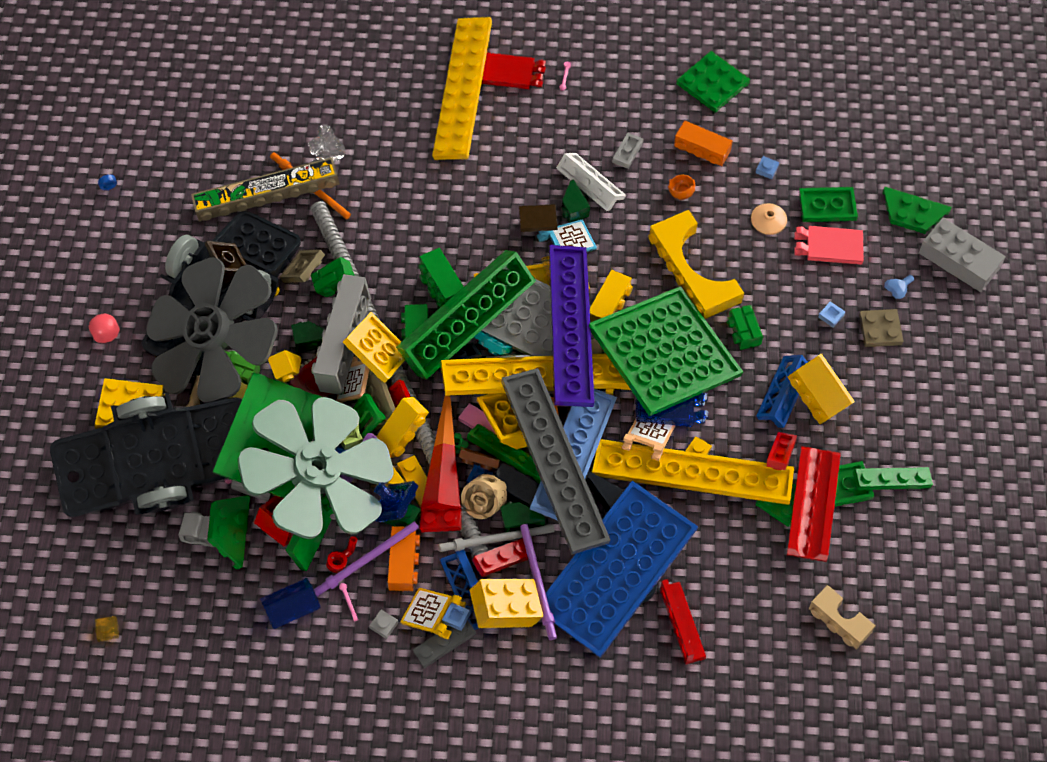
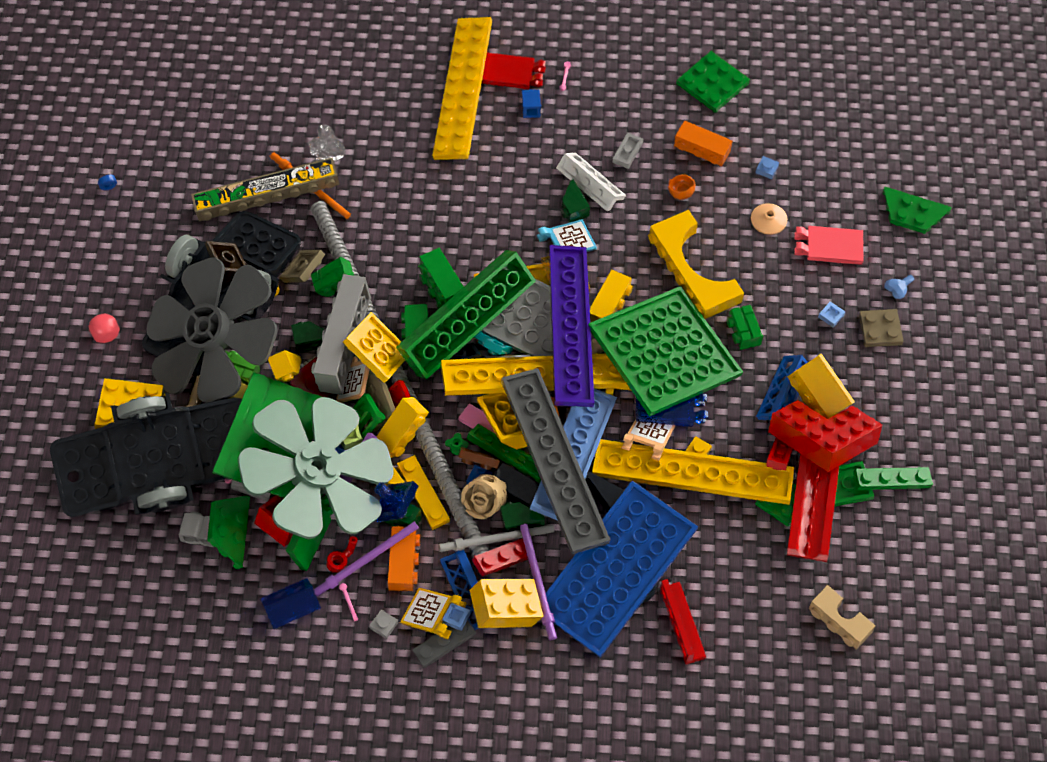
clear yellow plate [95,616,119,642] -> none
red plate [420,395,462,532] -> none
dark brown slope [519,204,558,232] -> none
green plate [799,187,858,222] -> none
light grey brick [919,218,1006,292] -> none
none -> blue brick [522,89,541,118]
none -> red brick [768,400,883,472]

